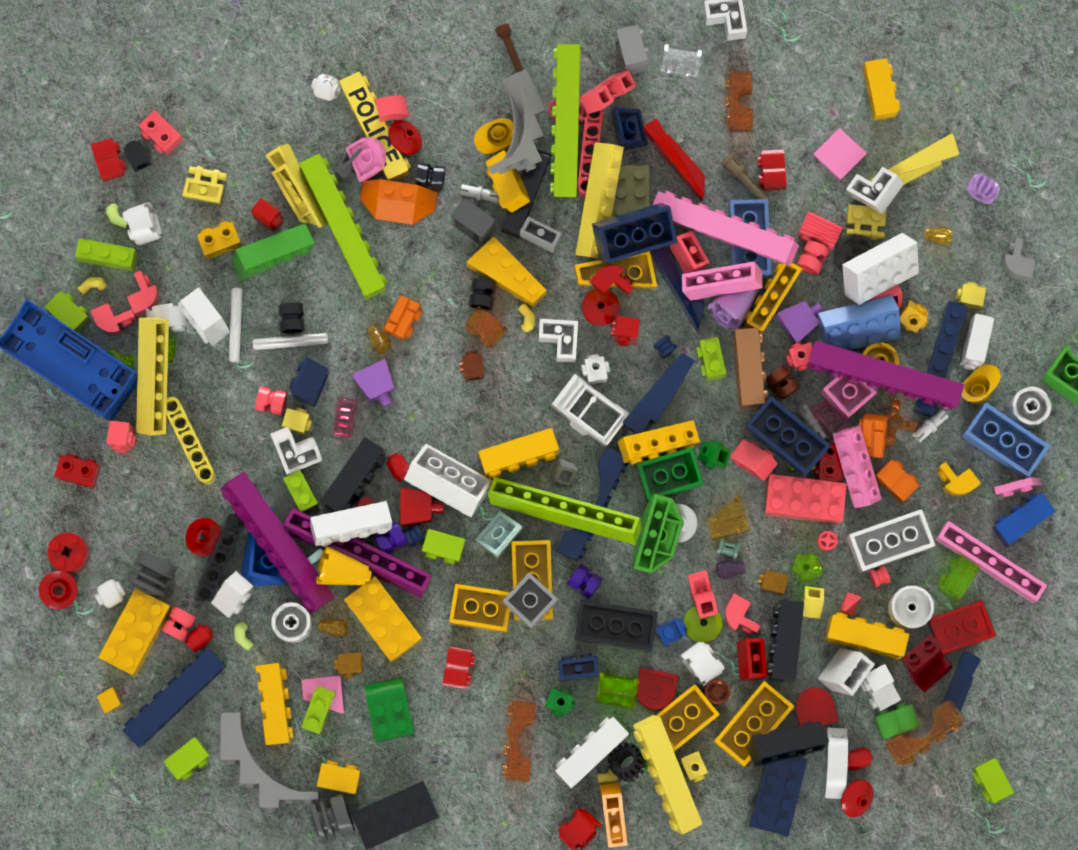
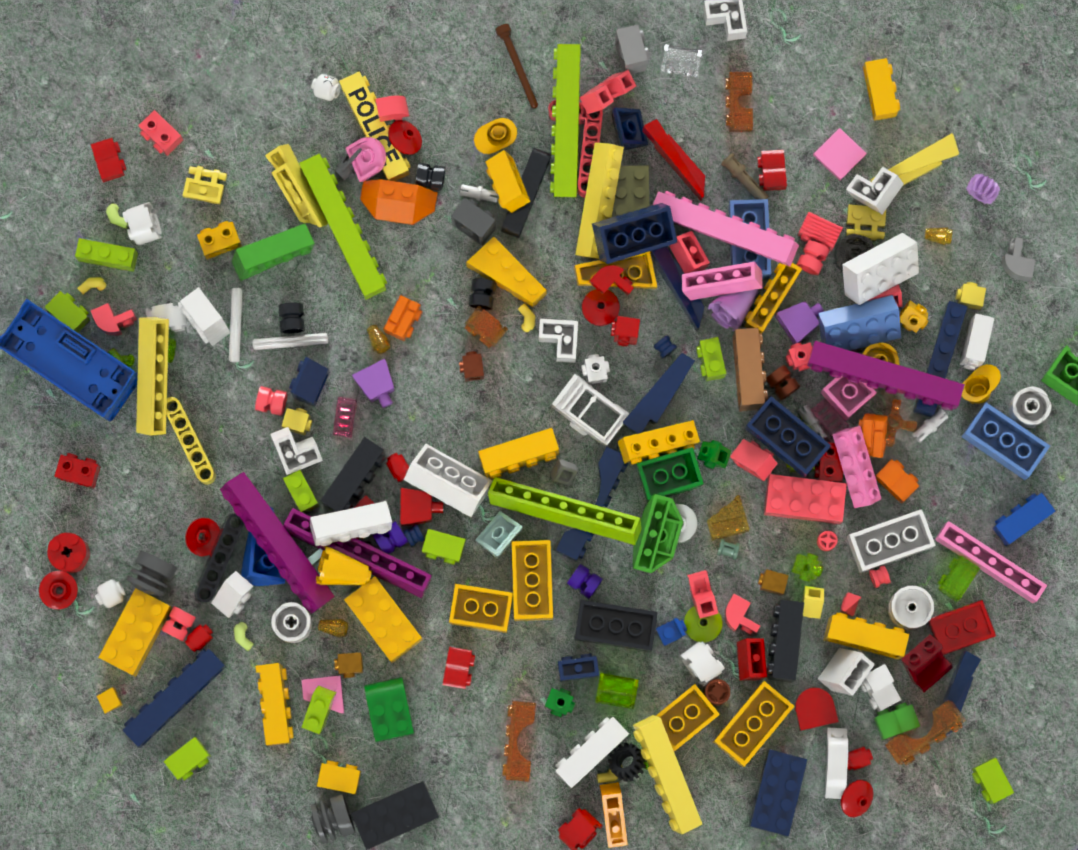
coral brick [107,421,136,454] -> none
black brick [123,140,152,173] -> none
coral brick [127,271,159,317] -> none
light grey arch [220,713,320,812] -> none
red brick [251,198,283,232] -> none
light grey arch [488,69,545,175] -> none
light grey brick [502,573,558,629] -> none
light grey brick [520,216,561,254] -> none
red tile [636,667,678,710] -> none
light yellow brick [679,751,708,783] -> none
clear purple cone [716,560,746,580] -> none
black brick [746,721,830,767] -> none
yellow brick [937,462,981,497] -> none
bright pink wing [994,477,1042,498] -> none

